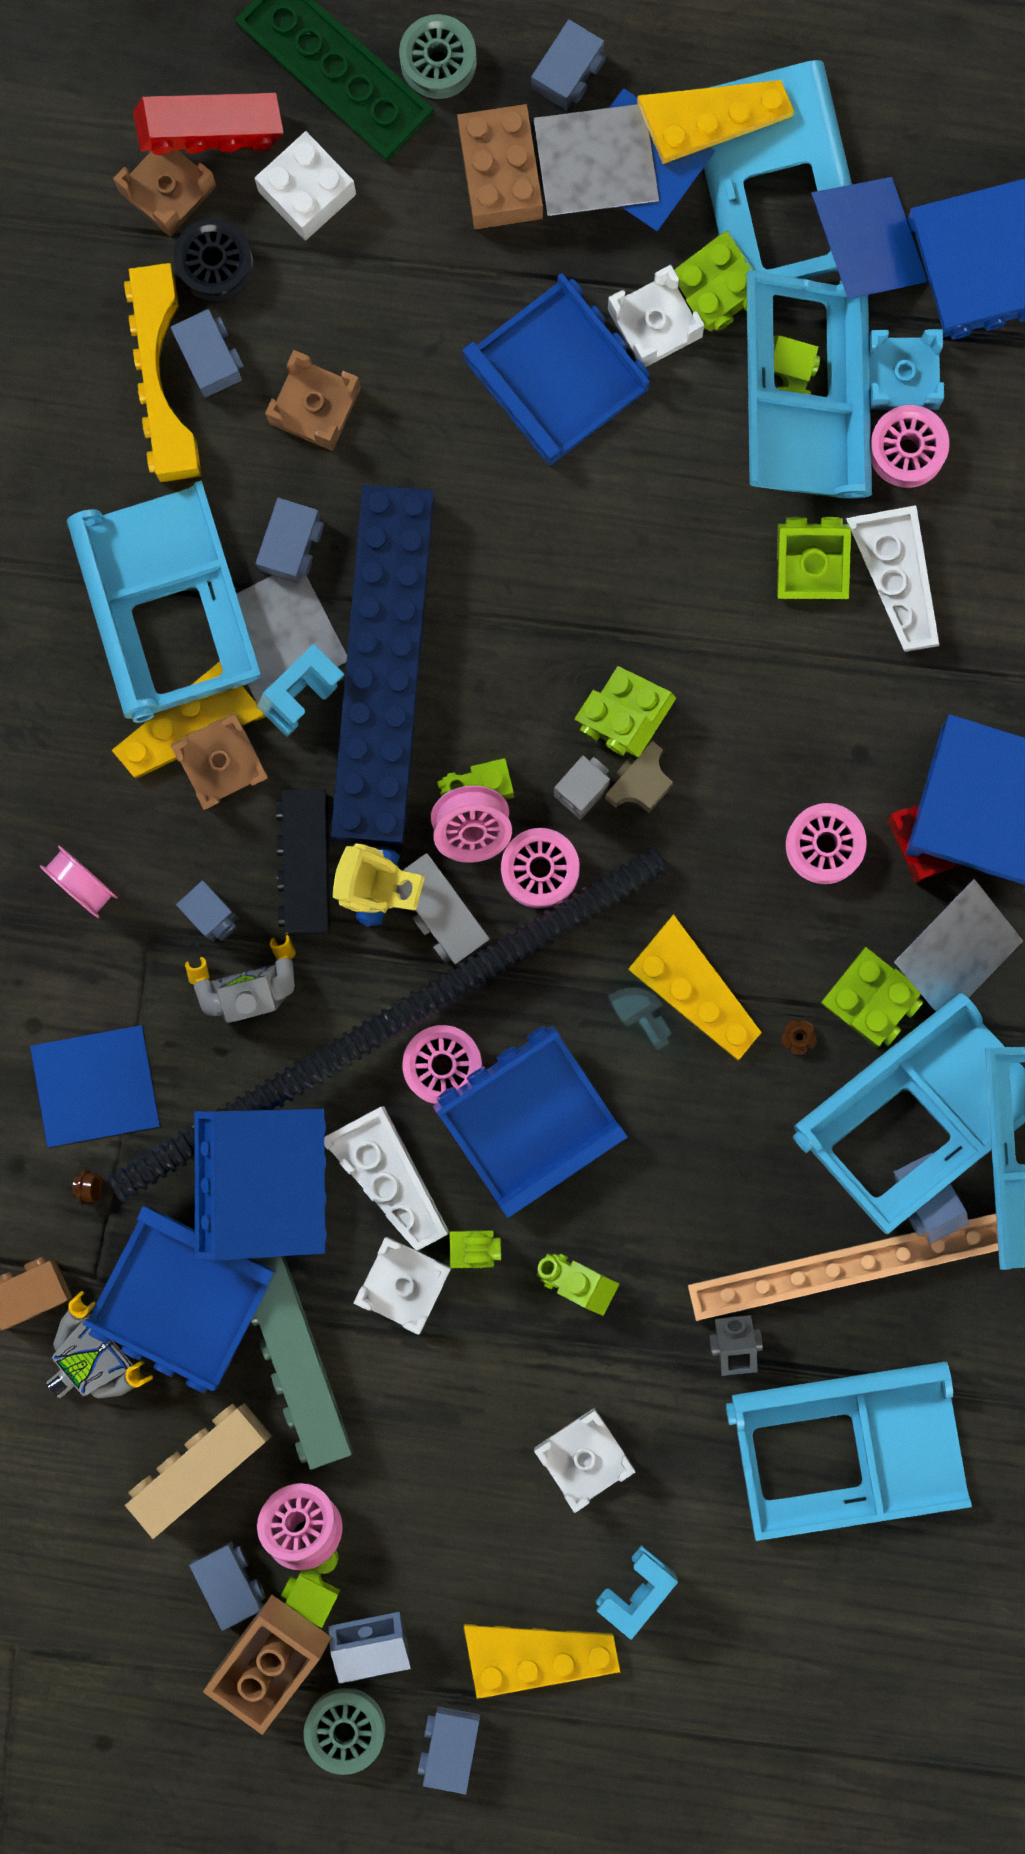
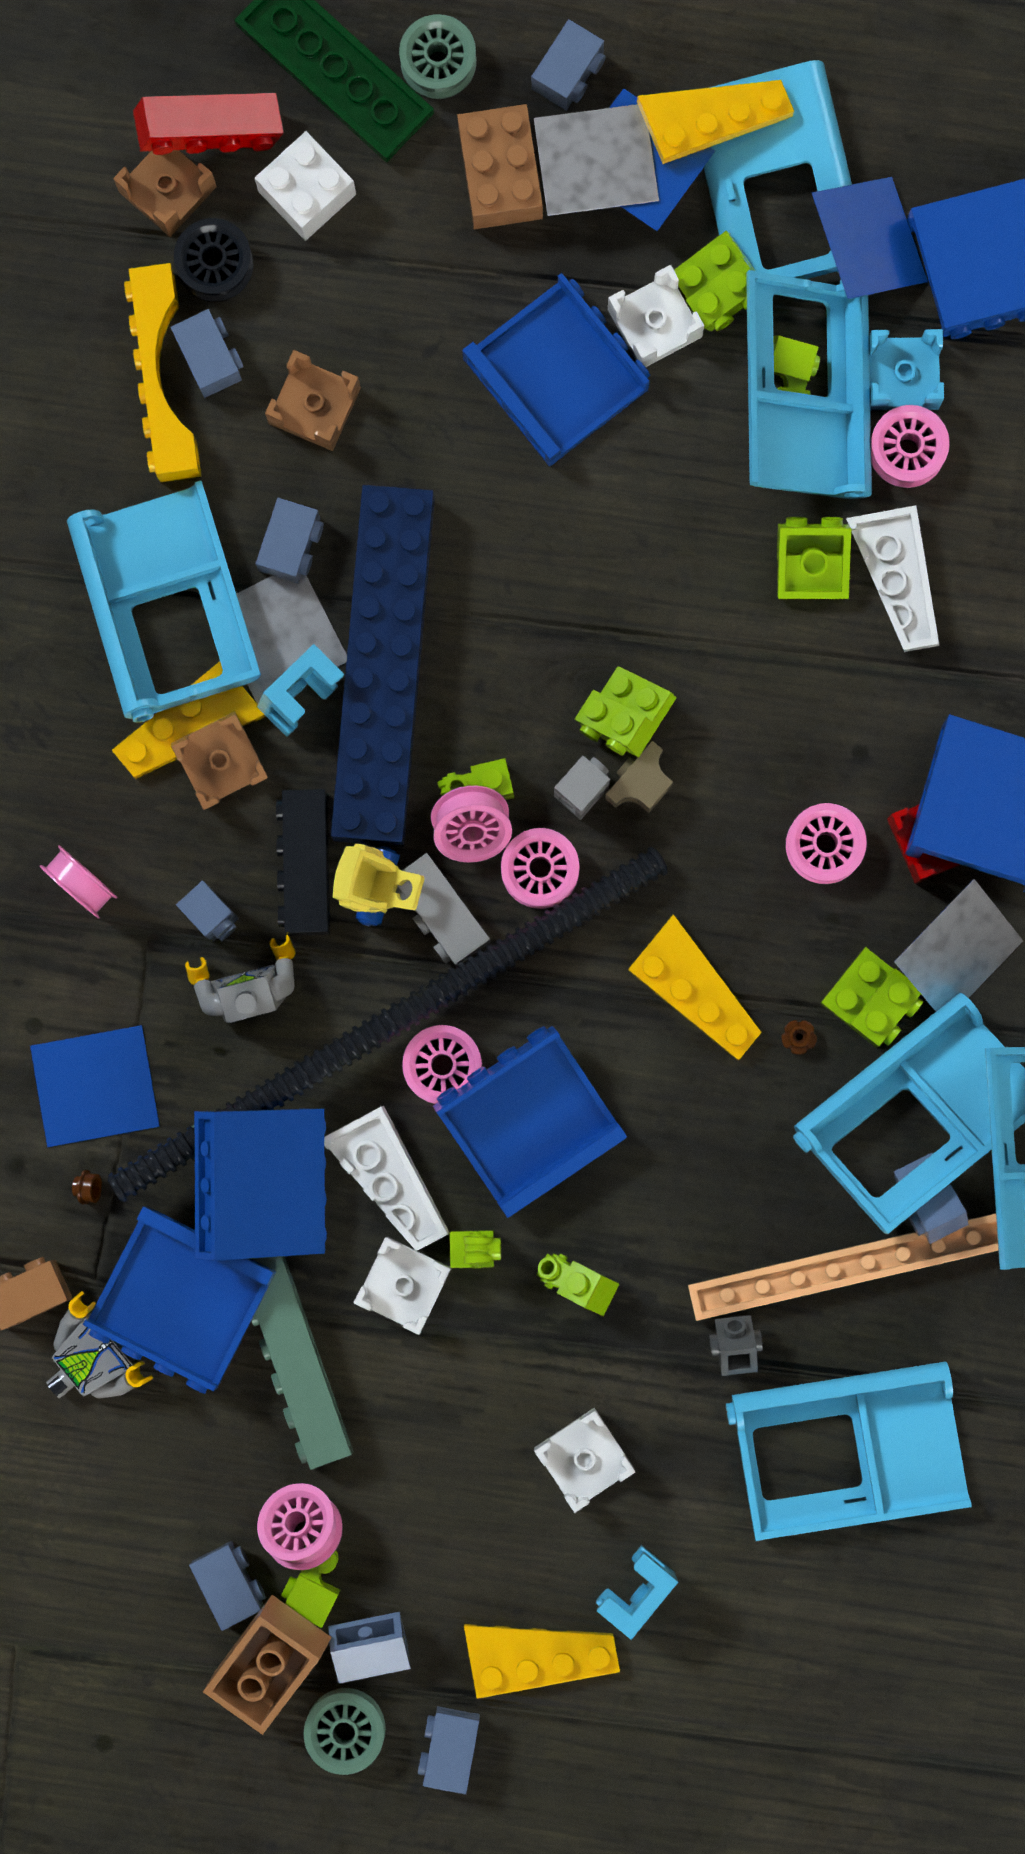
tan brick [125,1403,272,1539] -> none
clear light blue brick [607,988,671,1052] -> none

